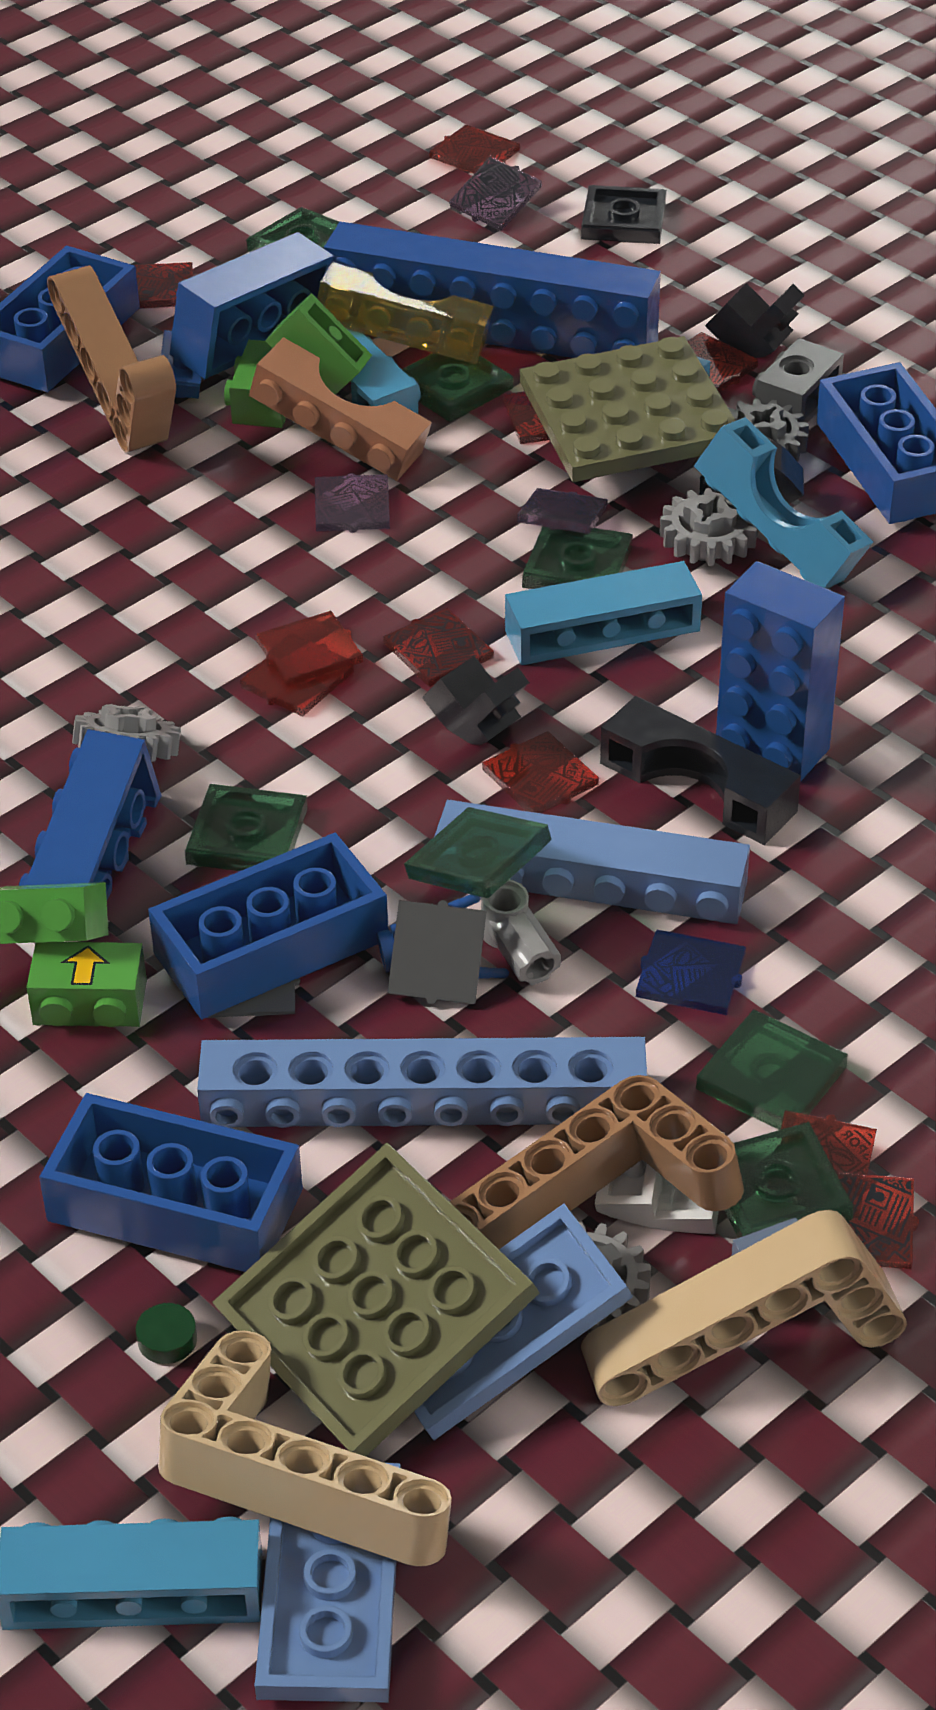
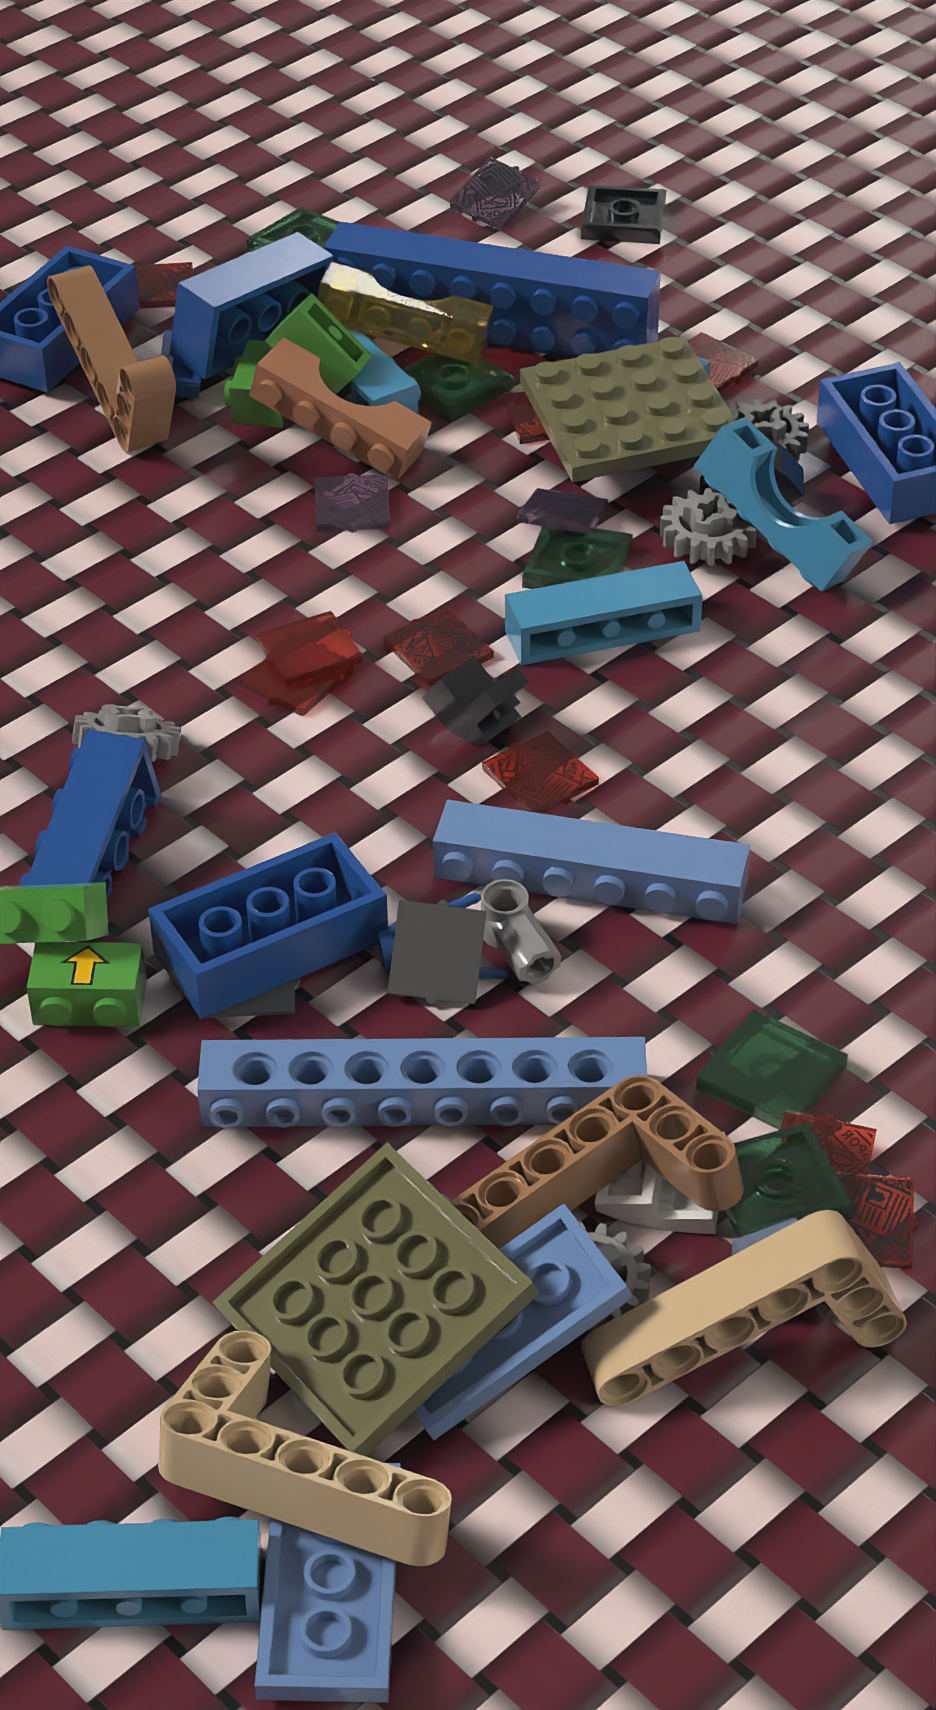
blue brick [39,1093,303,1272] -> none
dark green tile [136,1303,197,1364] -> none
clear green tile [185,784,308,871] -> none
clear green tile [404,807,552,898] -> none
clear red piece [429,124,520,176] -> none
black arch [600,696,801,845] -> none
clear blue piece [635,929,746,1015] -> none
black brick [705,283,805,358] -> none
blue brick [716,561,845,782] -> none
dark grey brick [752,338,844,423] -> none

